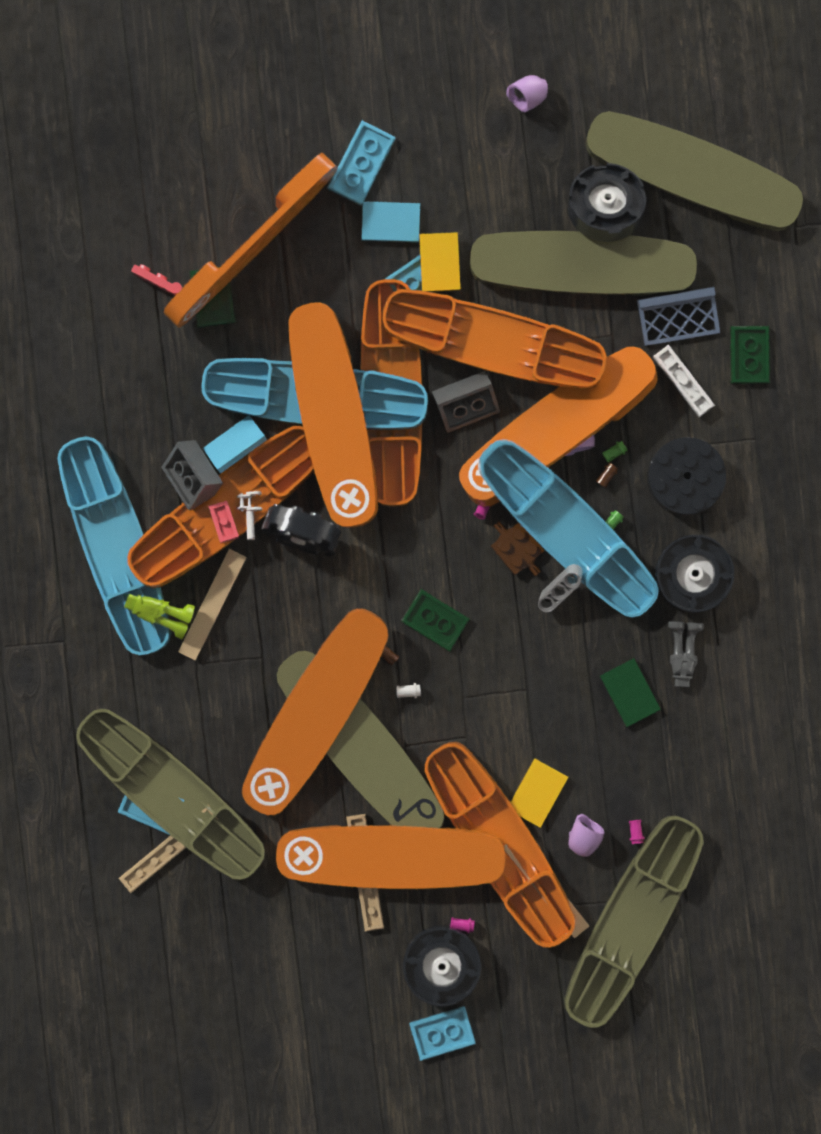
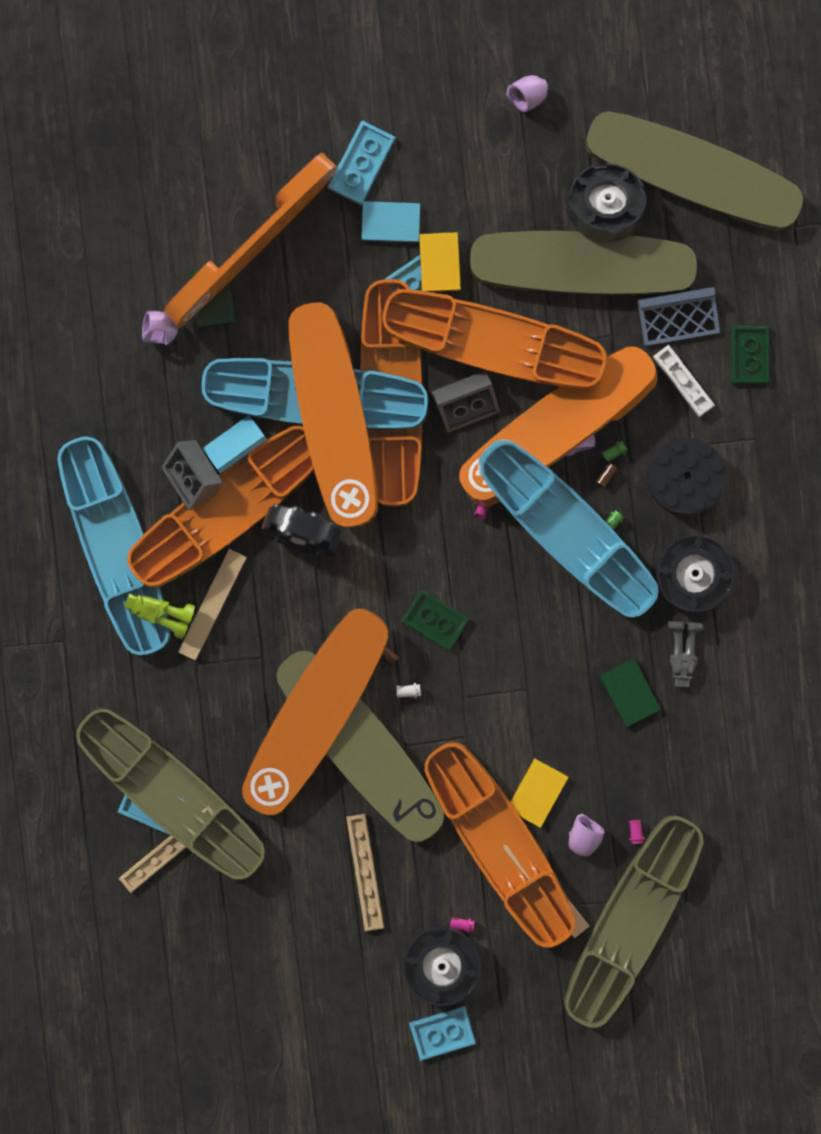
coral plate [131,264,182,296] -> none
coral plate [209,501,239,544] -> none
white piece [237,491,262,540] -> none
orange piece [276,825,505,889] -> none
reddish brown plate [490,521,544,576] -> none
light grey beam [538,564,583,612] -> none
none -> lavender piece [142,311,178,345]

